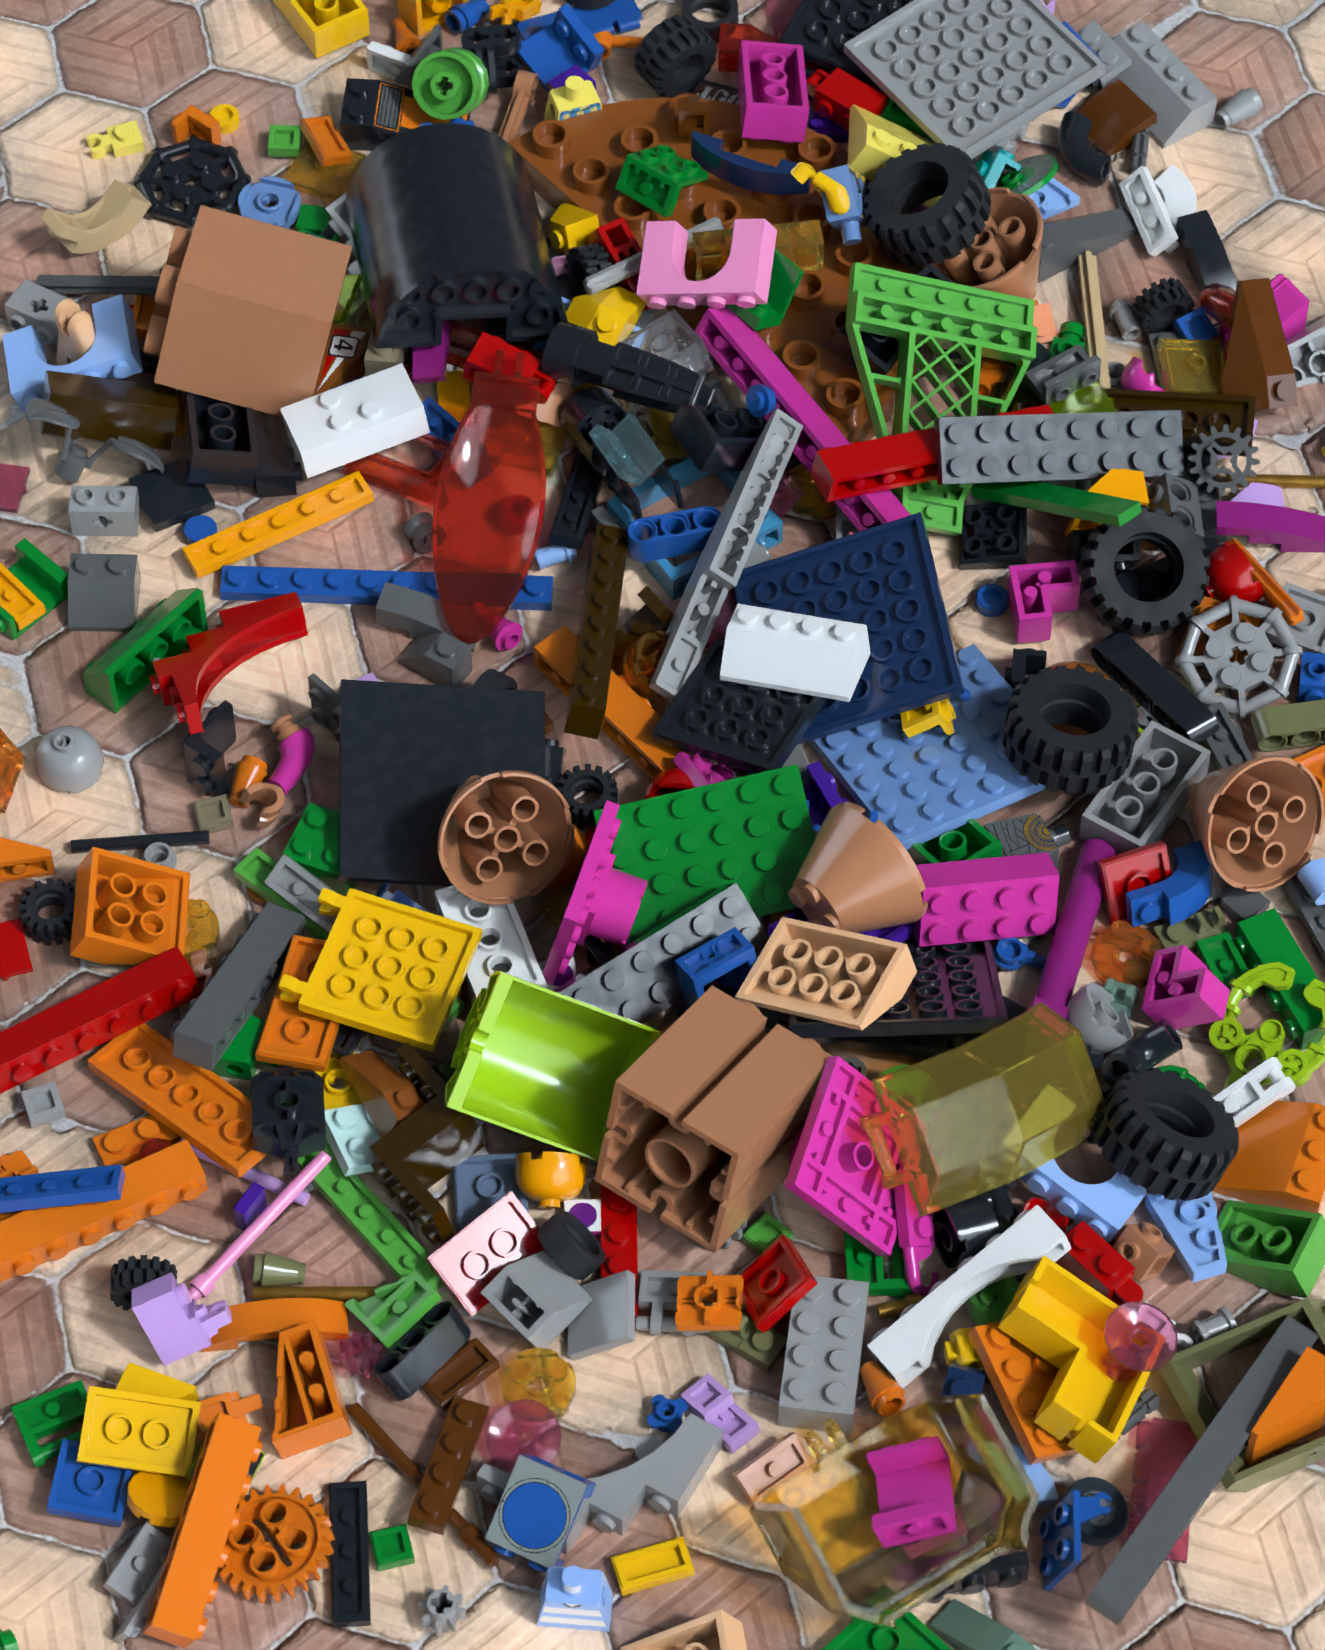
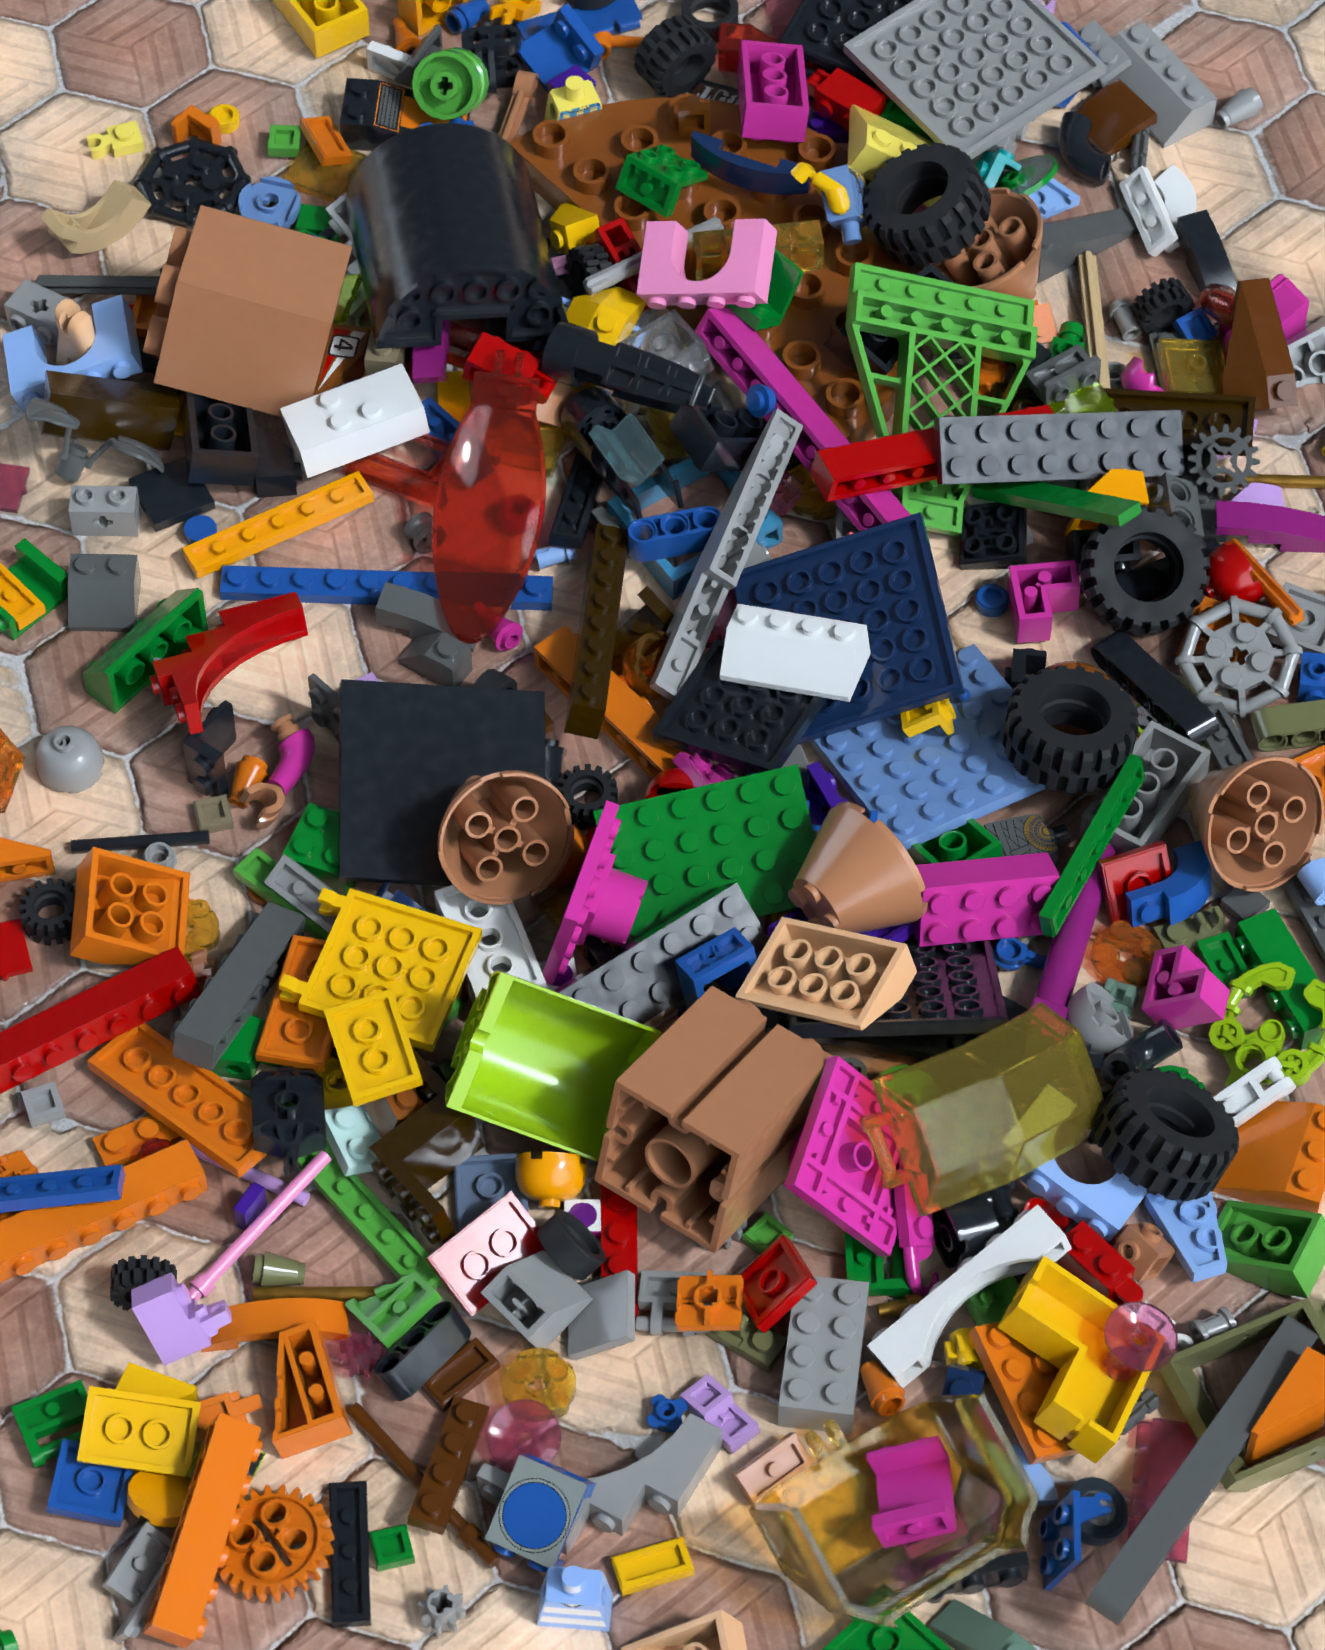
none -> yellow plate [324,988,424,1107]
none -> green tile [1039,753,1145,938]

